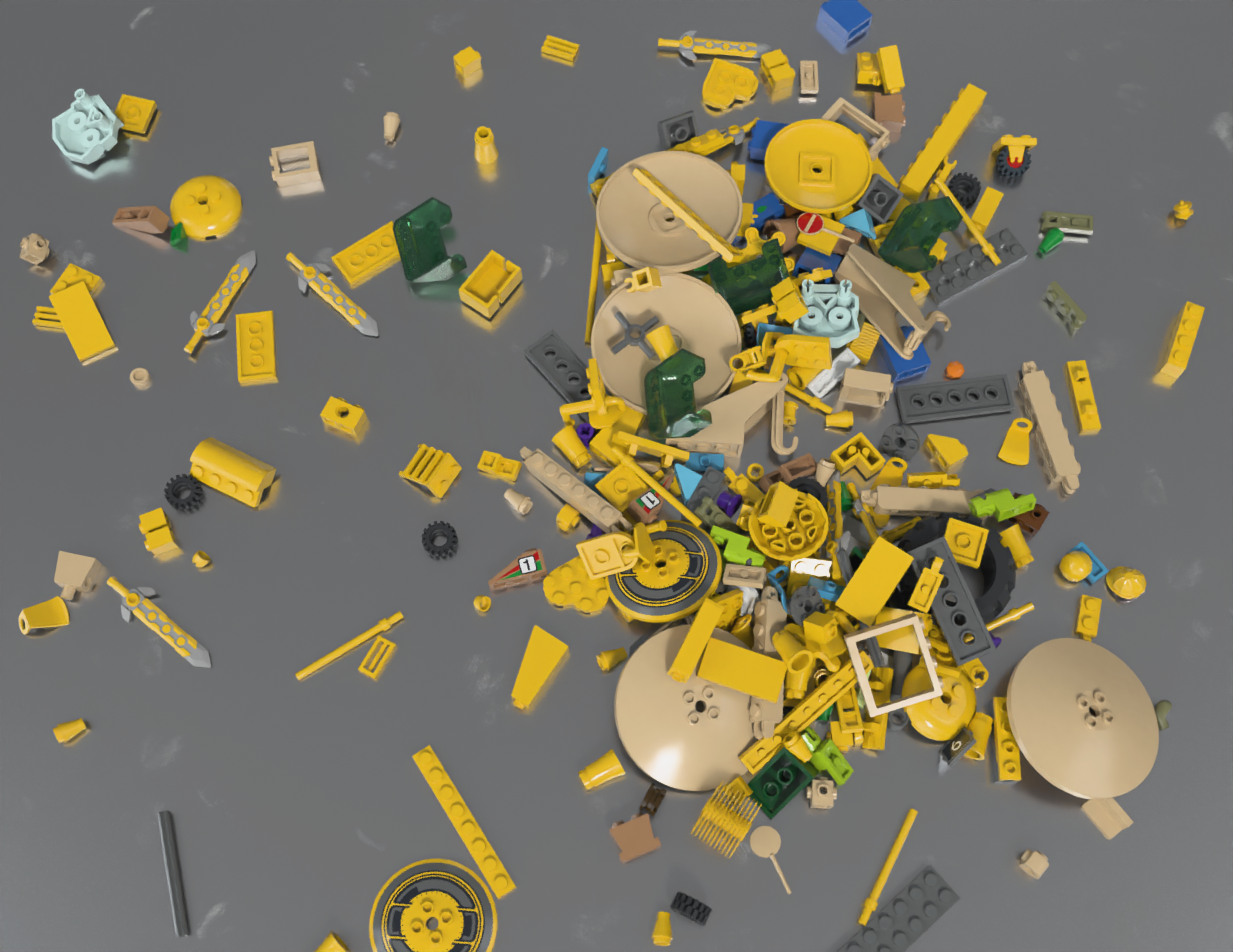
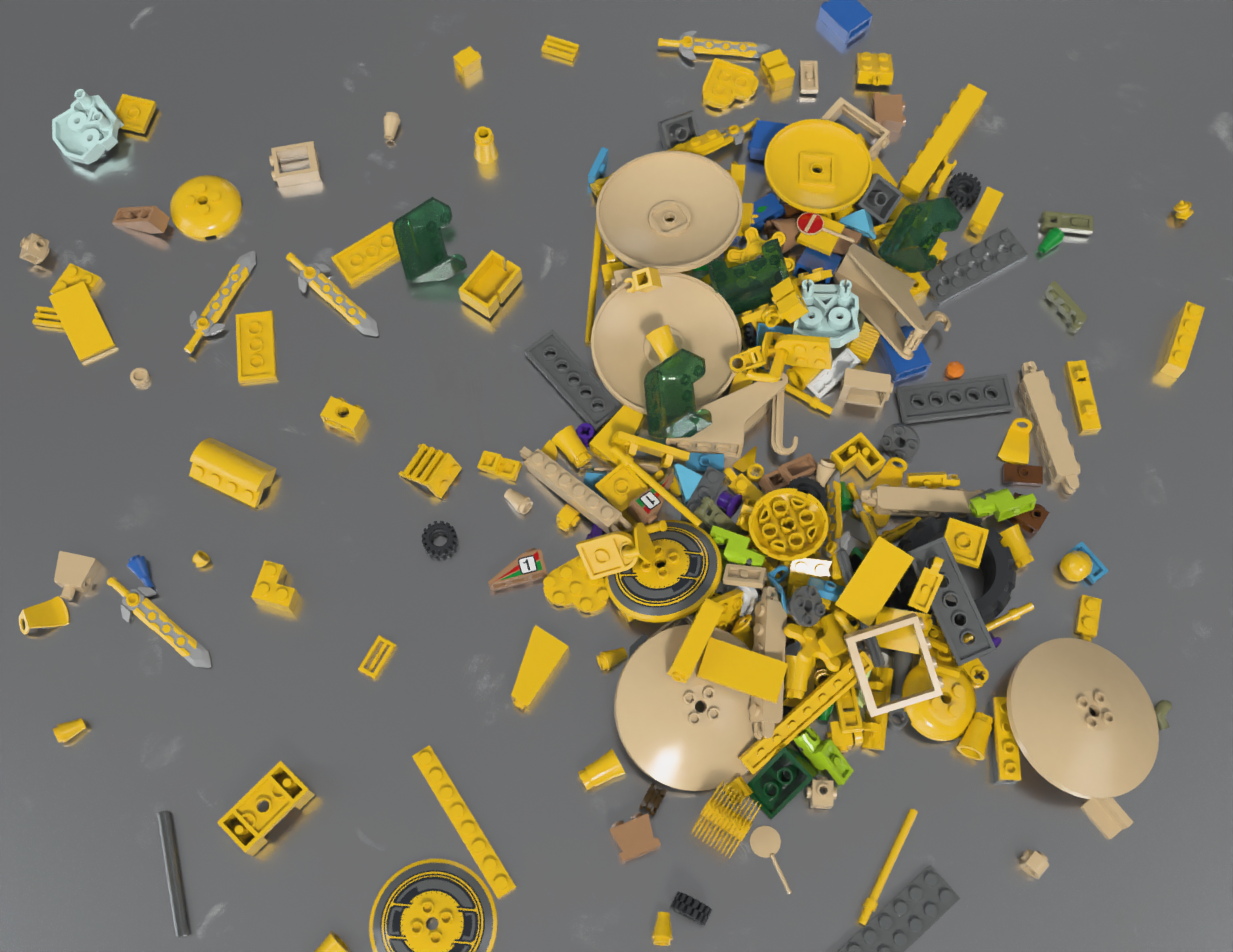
yellow piece [138,507,178,556] -> none
black tyre [164,474,203,512] -> none
green slope [170,222,188,246] -> none
yellow bar [295,611,404,680] -> none
yellow hinge [473,595,491,612] -> none
yellow plate [559,358,627,429] -> none
dark grey bar [610,311,659,359] -> none
yellow plate [632,168,744,263] -> none
yellow brick [757,481,799,527] -> none
yellow plant [772,630,813,674] -> none
yellow bush [783,401,798,425] -> none
yellow cone [783,731,812,762] -> none
yellow brick [803,610,839,645] -> none
yellow cone [826,410,854,428] -> none
yellow brick [877,45,905,95] -> none
yellow slope [924,434,969,472] -> none
yellow bar [934,177,1002,266] -> none
piece [939,727,977,767] -> none
plate [992,135,1037,178] -> none
yellow piece [1106,566,1147,601] -> none
none -> blue cone [127,555,155,589]
none -> yellow plate [217,760,315,856]
none -> yellow brick [251,560,300,613]
none -> yellow tile [541,439,557,462]
none -> yellow sticker [732,446,757,472]
none -> yellow bush [762,308,781,327]
none -> reddish brown plate [1003,463,1043,486]

